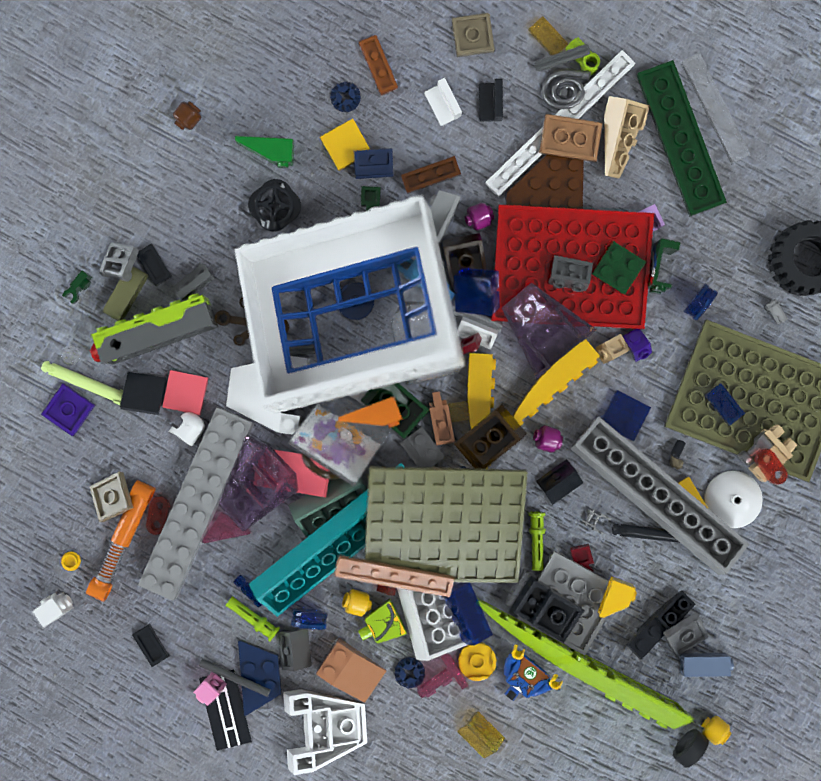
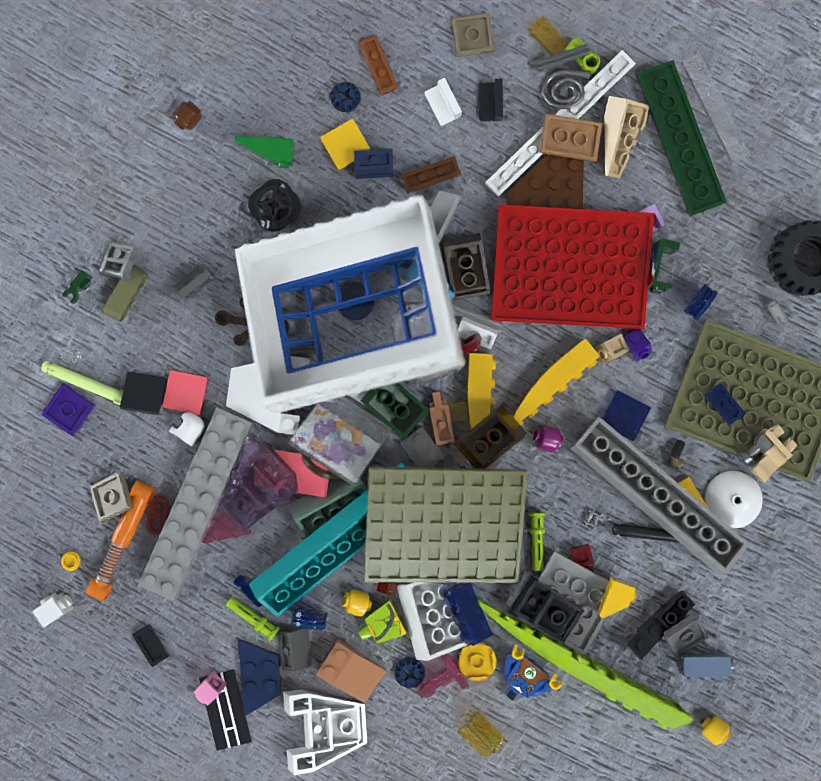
dark grey piece [90,293,219,365] -> none
black tile [137,243,172,286] -> none
dark grey bar [199,659,271,697] -> none
plate [334,555,454,597] -> none
orange slope [338,397,402,428] -> none
dark green plate [361,186,381,212] -> none
clear blue piece [454,268,500,316] -> none
magenta head [464,203,494,231] -> none
clear purple wedge [502,283,597,379] -> none
black panel [536,459,583,505] -> none
dark grey bracket [548,256,593,292] -> none
dark green plate [592,241,646,295] -> none
black tyre [673,729,709,768] -> none
clear red plate [754,449,788,485] -> none

